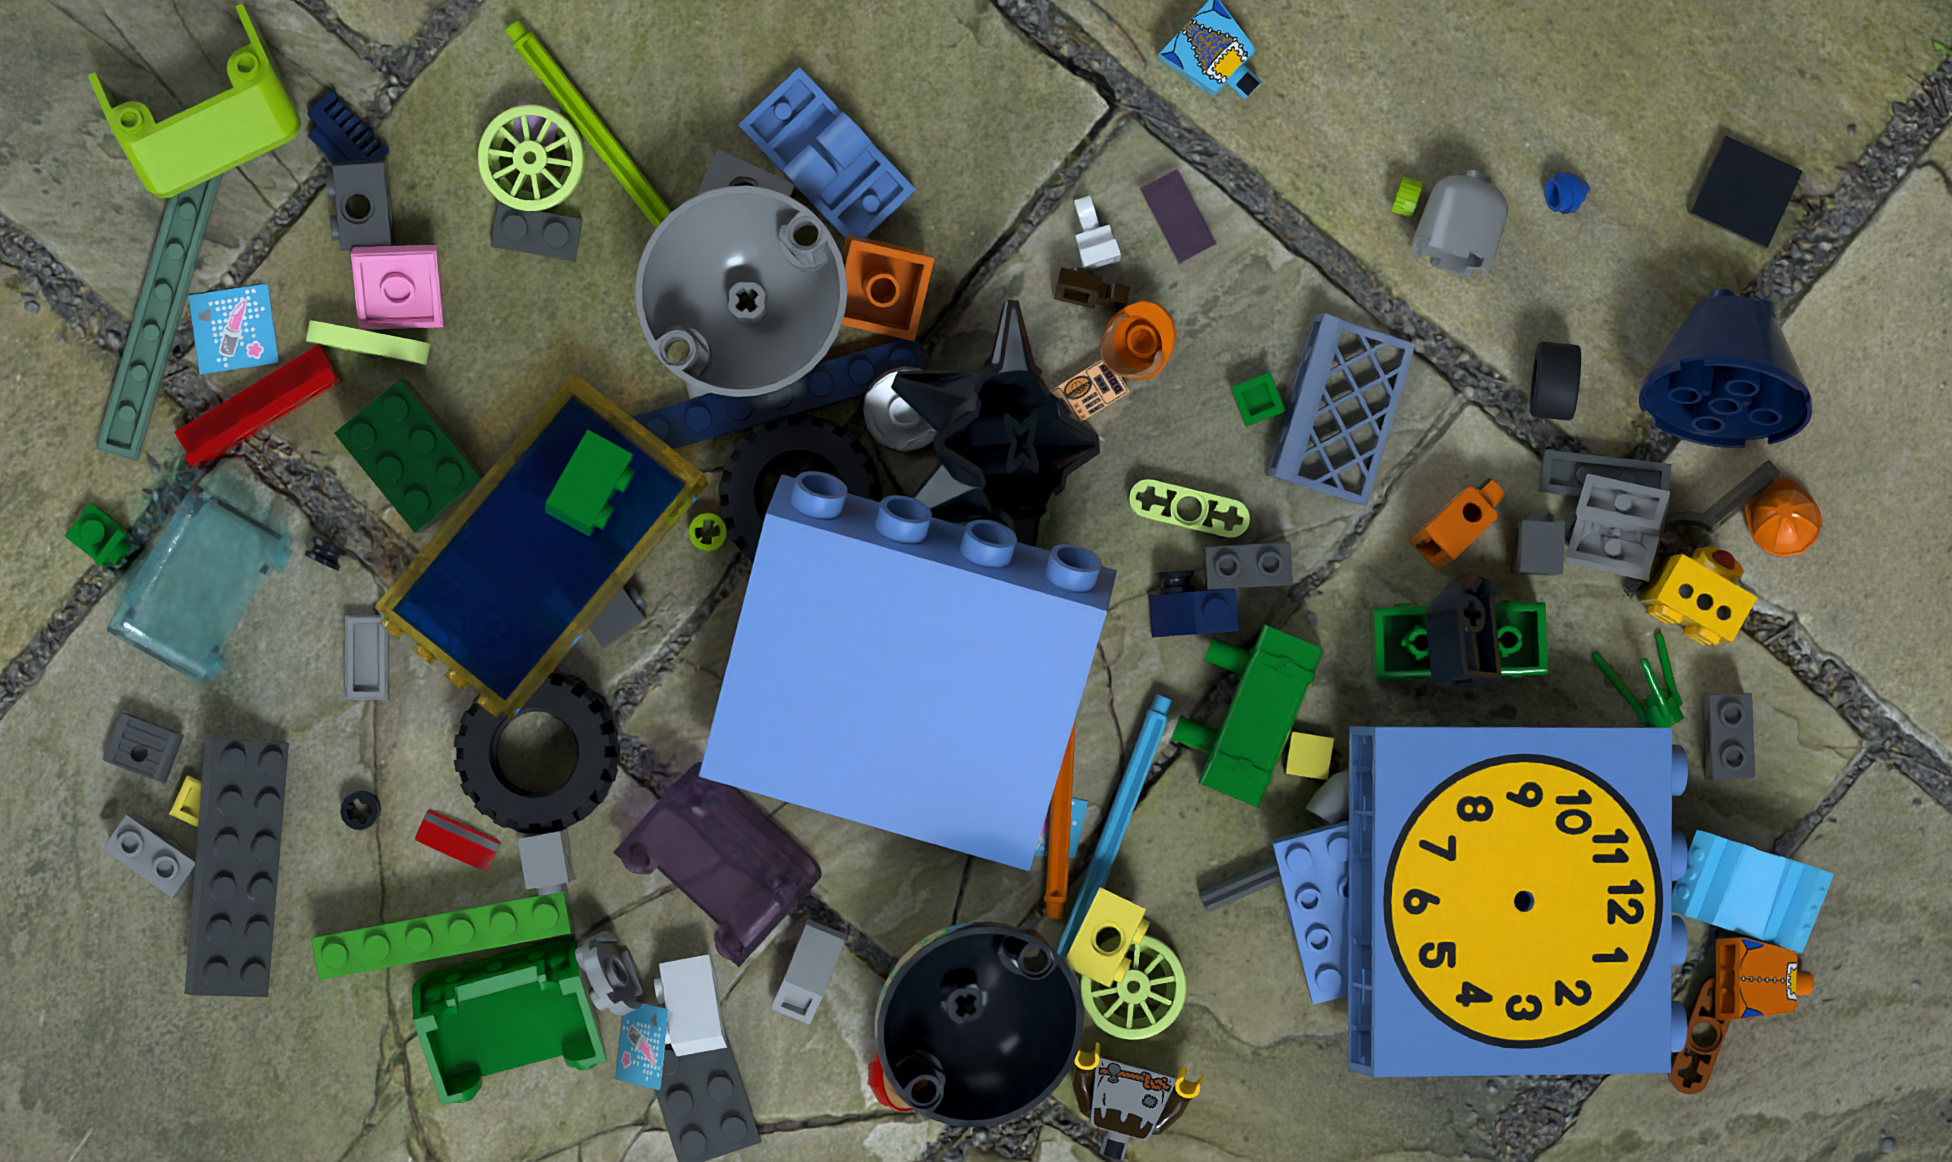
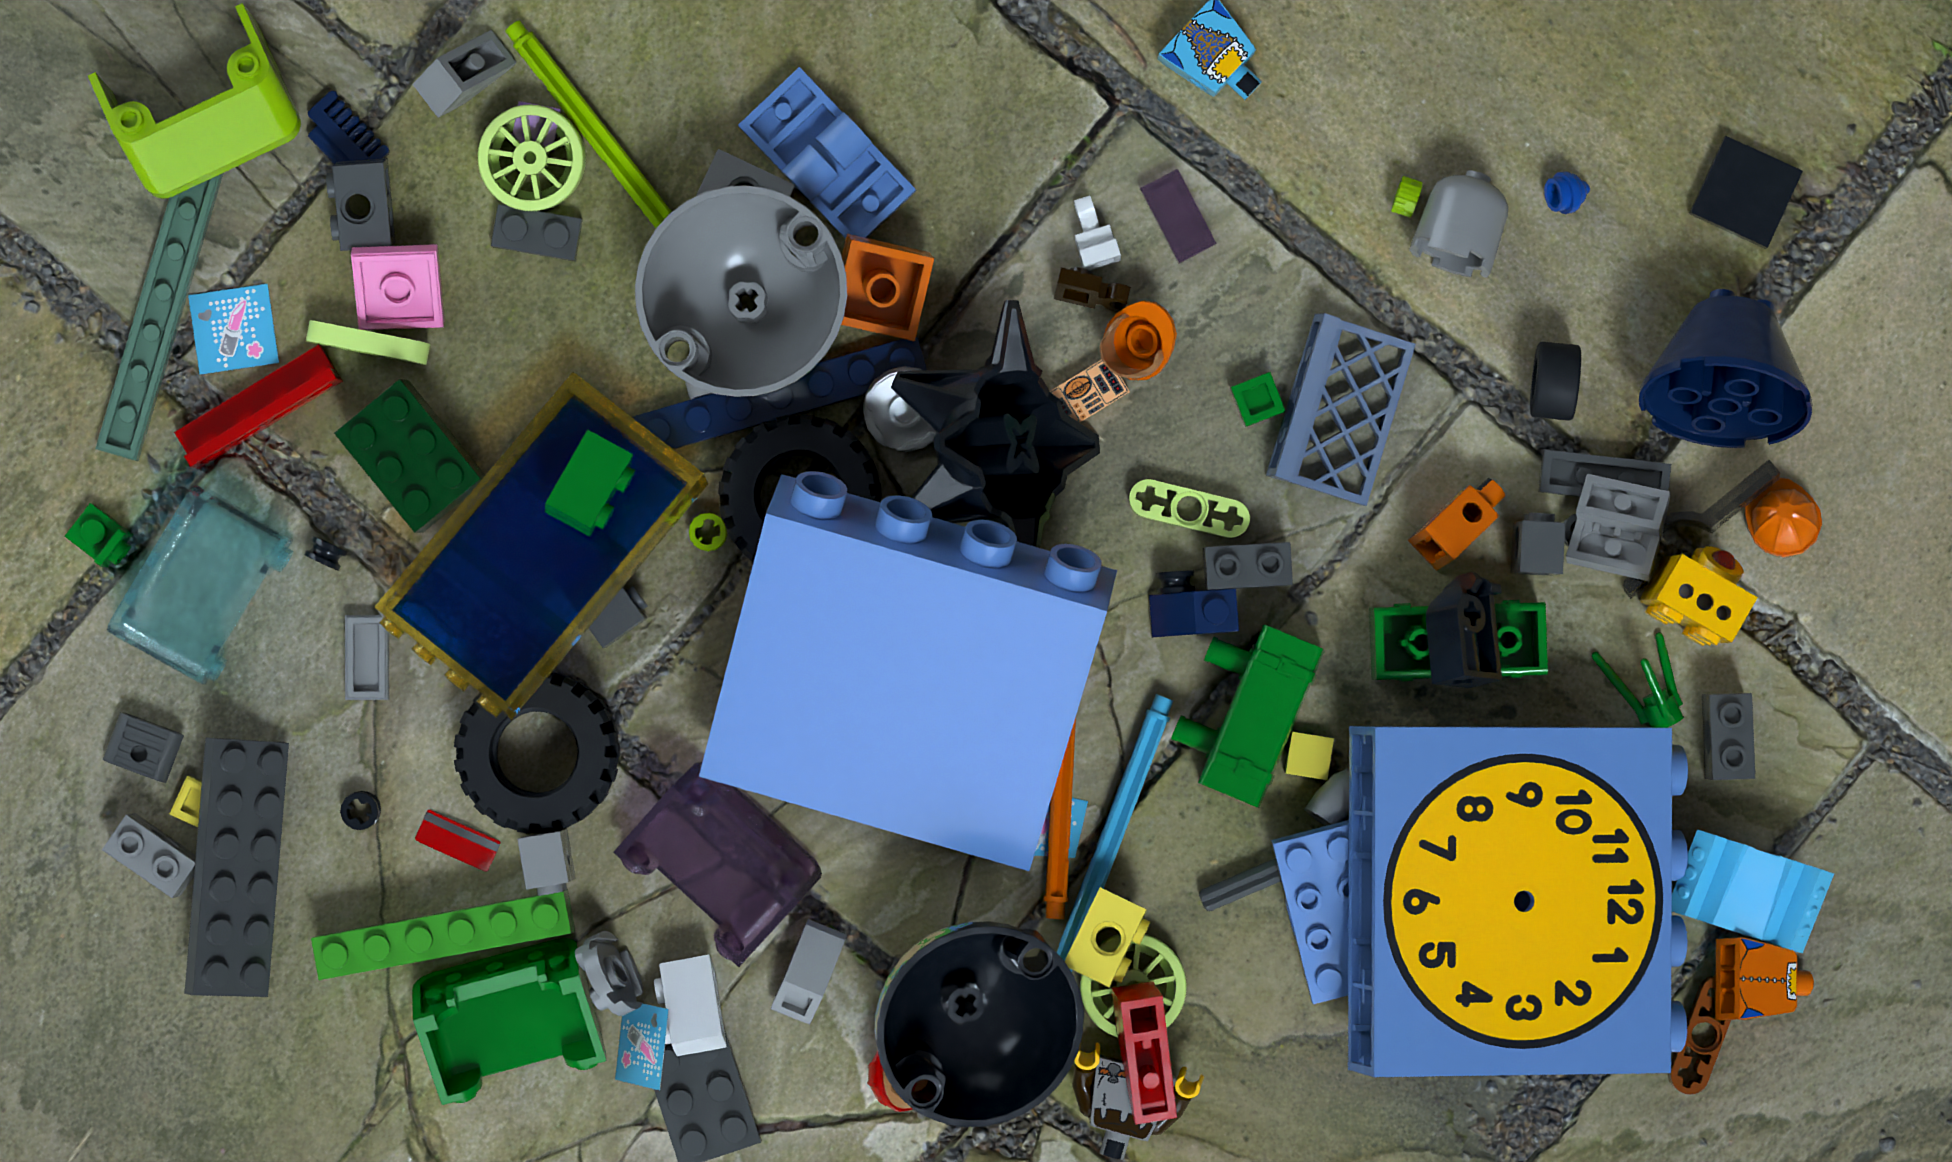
none -> light grey slope [412,30,517,118]
none -> red slope [1111,981,1177,1125]

